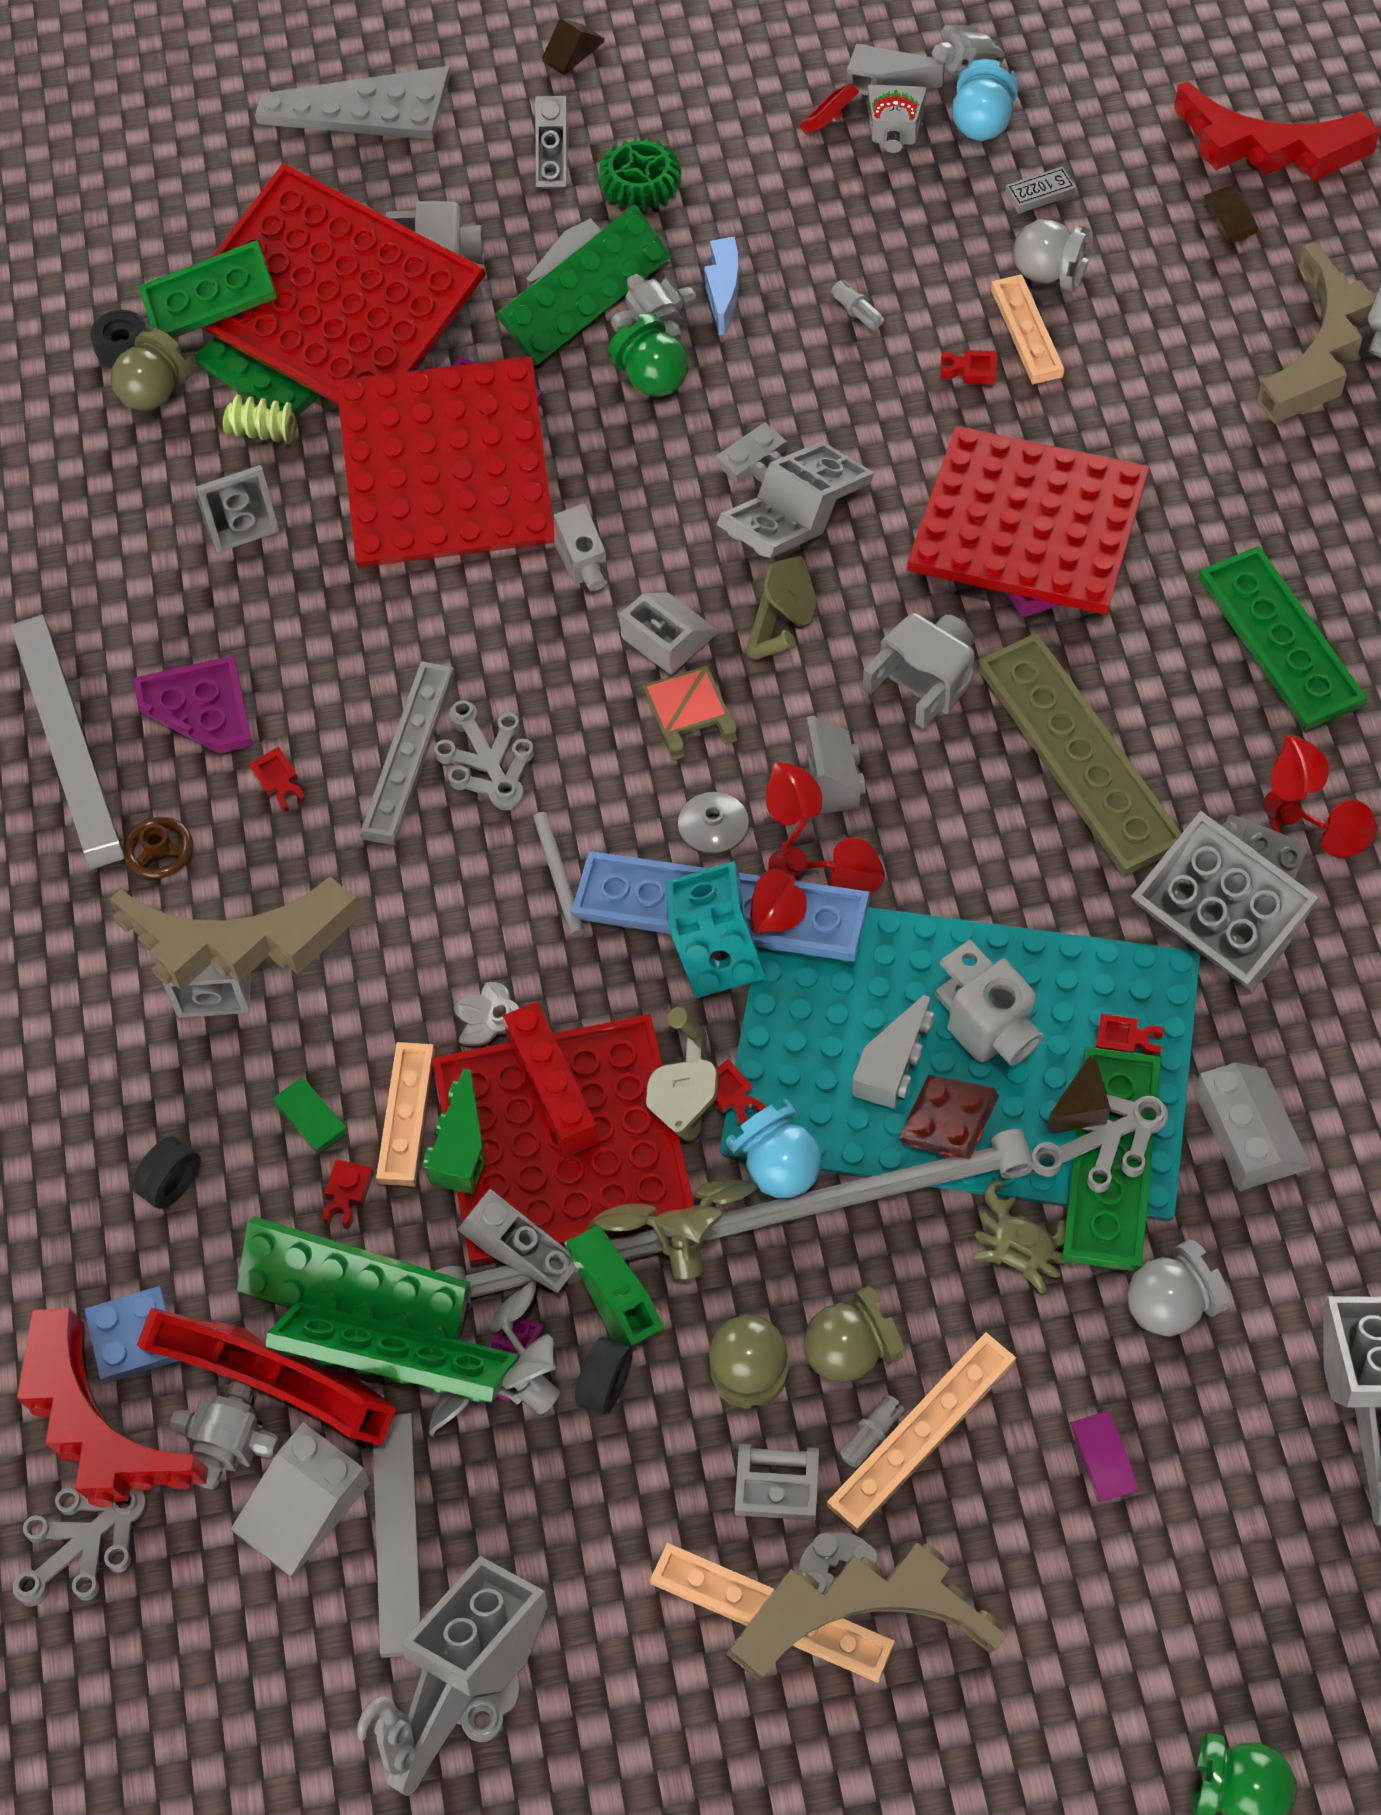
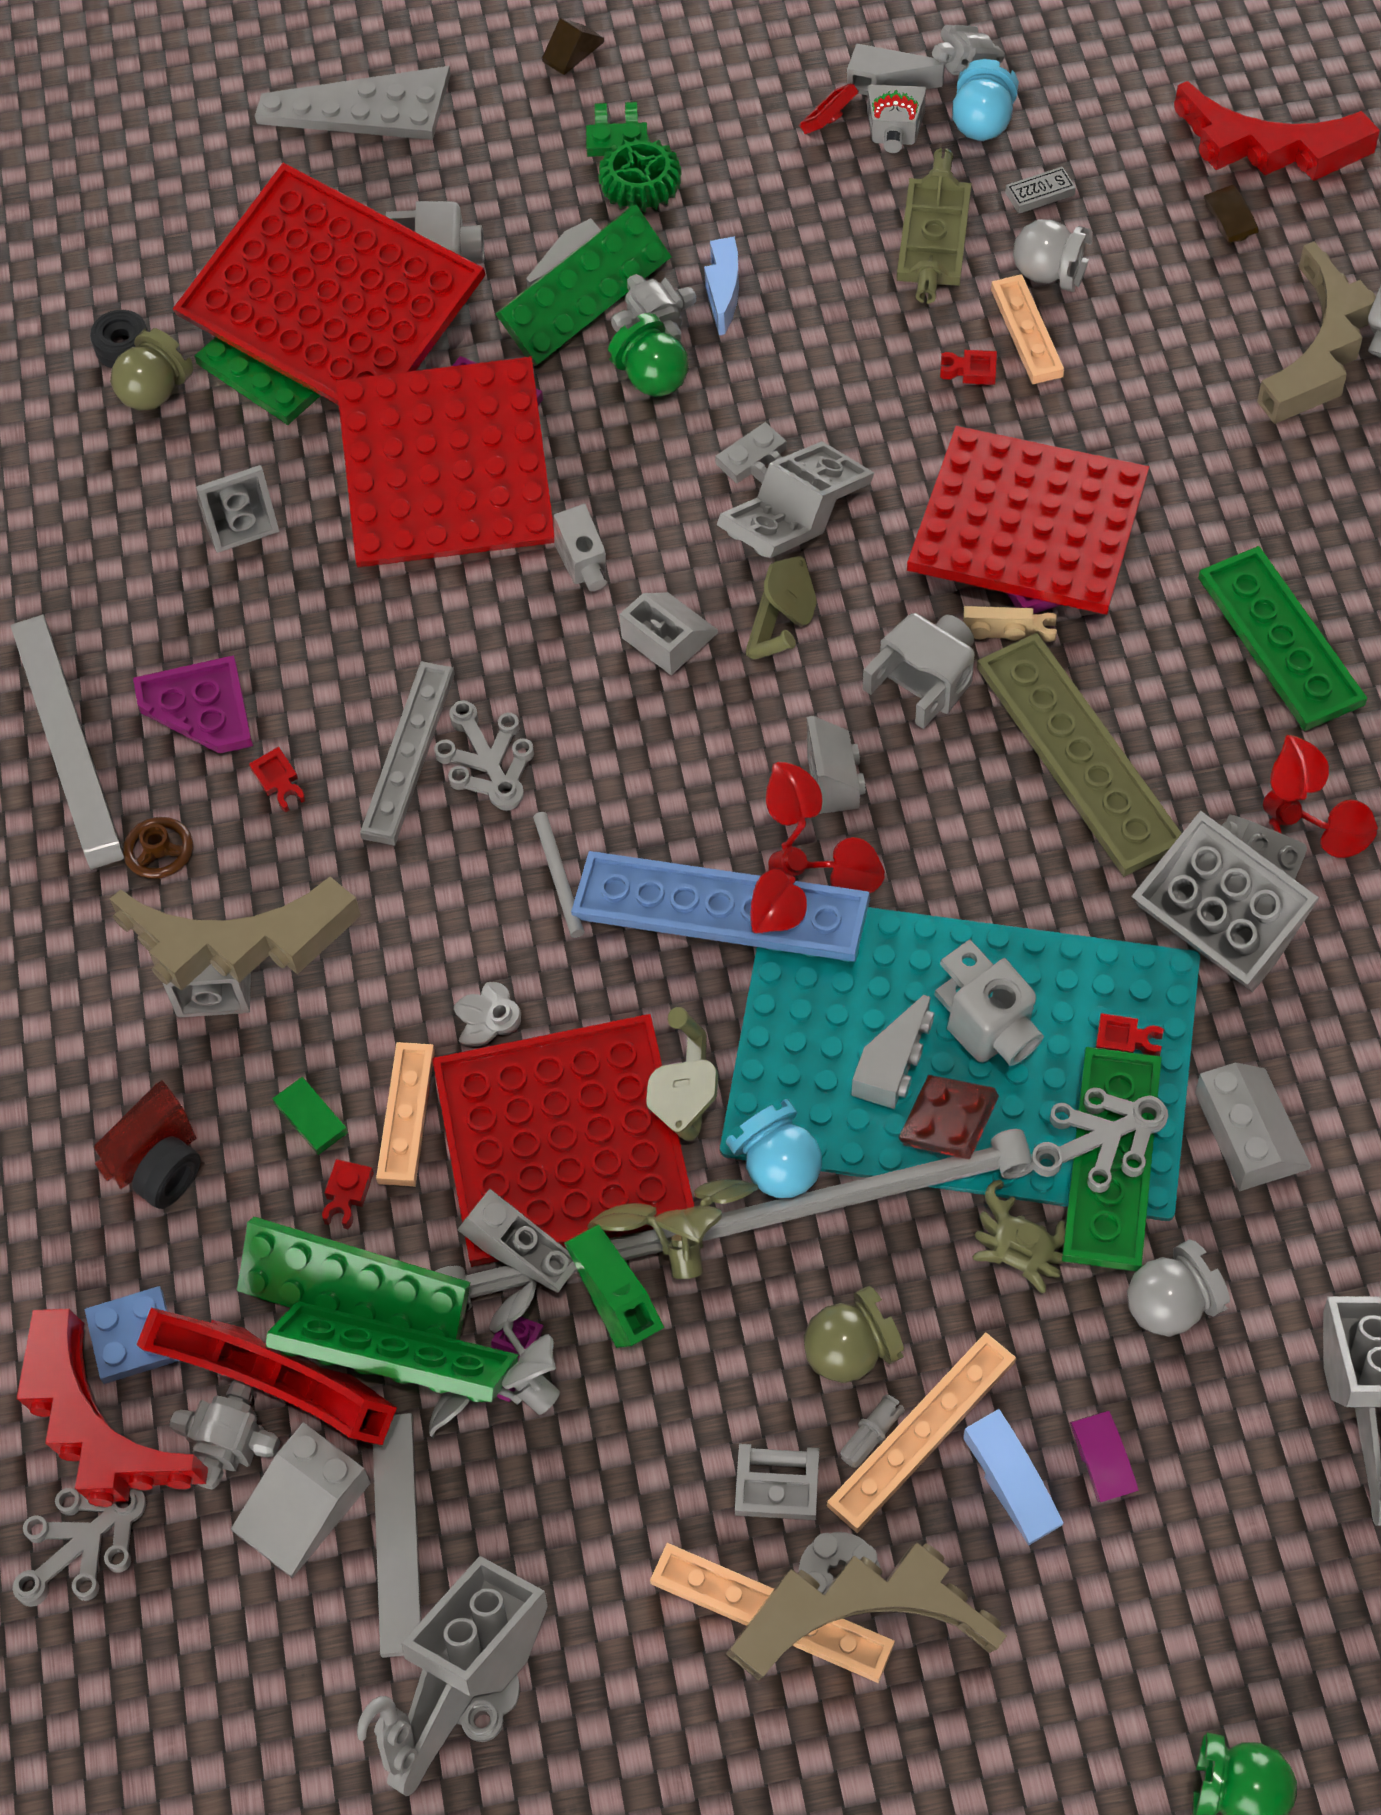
green plate [138,240,278,339] -> none
yellowish green piece [223,394,296,444] -> none
green slope [423,1068,486,1195] -> none
red arch [503,1001,599,1158] -> none
light grey slope [535,96,569,189] -> none
black tyre [575,1337,633,1414] -> none
flag [642,666,737,761] -> none
teal bracket [666,861,766,998] -> none
light grey dish [678,792,749,855] -> none
olive tile [709,1314,788,1409] -> none
red plate [714,1059,765,1125] -> none
light grey axle [831,280,884,330] -> none
dark brown slope [1047,1055,1110,1134] -> none
none -> clear red slope [93,1080,197,1189]
none -> green plate [586,102,648,157]
none -> olive plate [897,148,972,304]
none -> tan plate [963,606,1057,642]
none -> light blue slope [963,1409,1063,1545]

